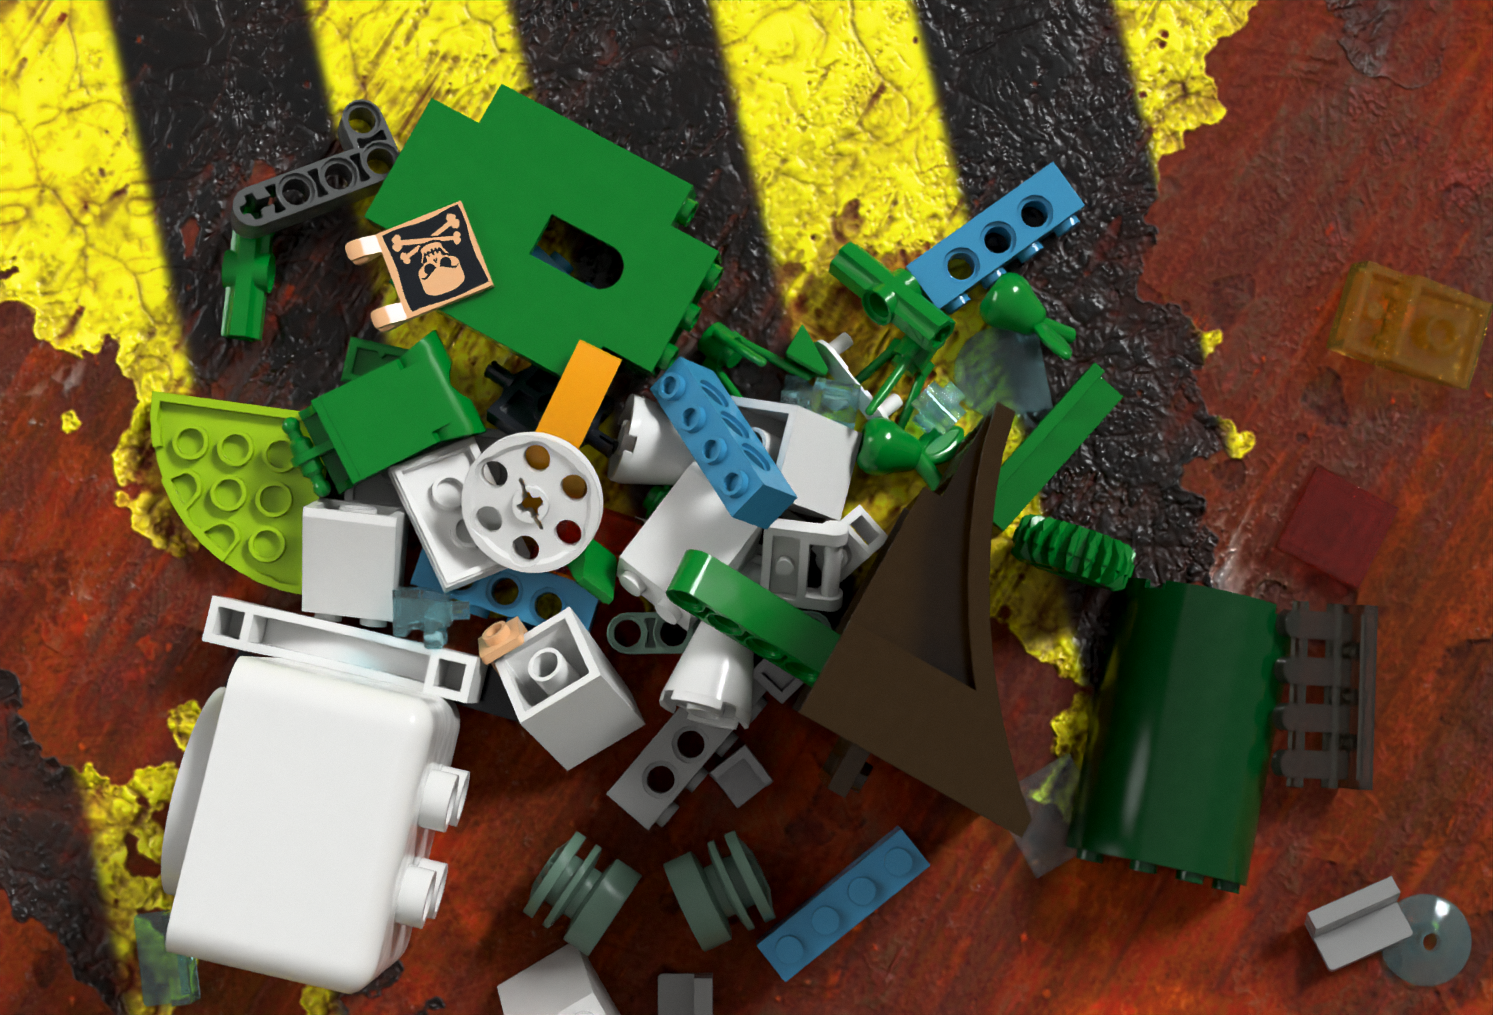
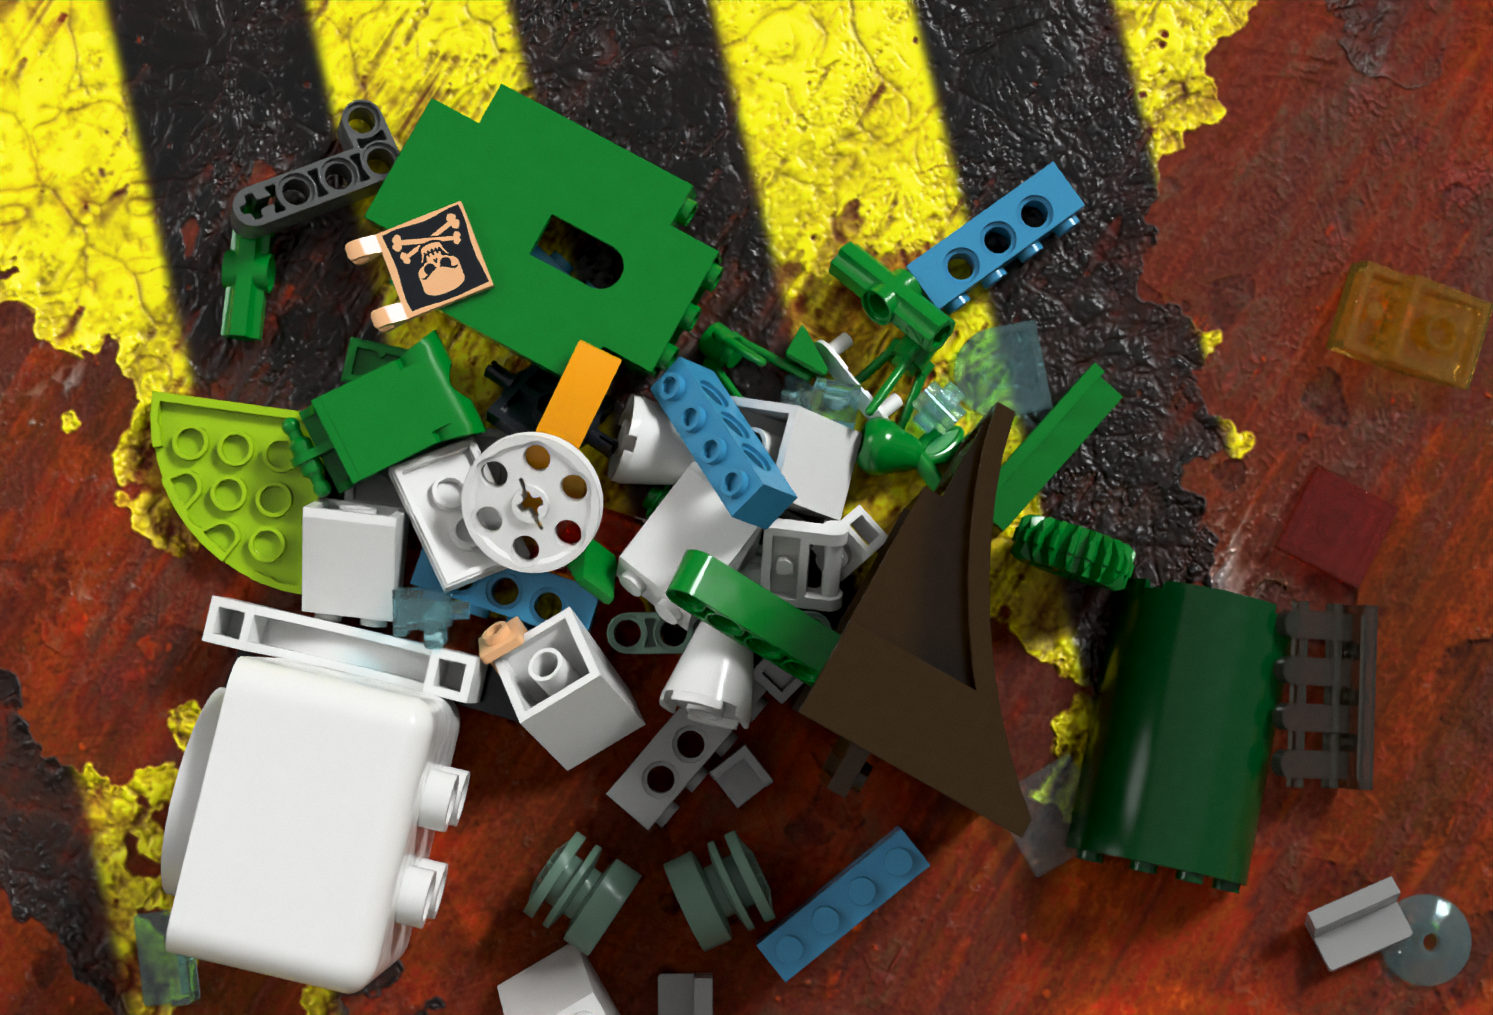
green piece [979,272,1076,360] -> none

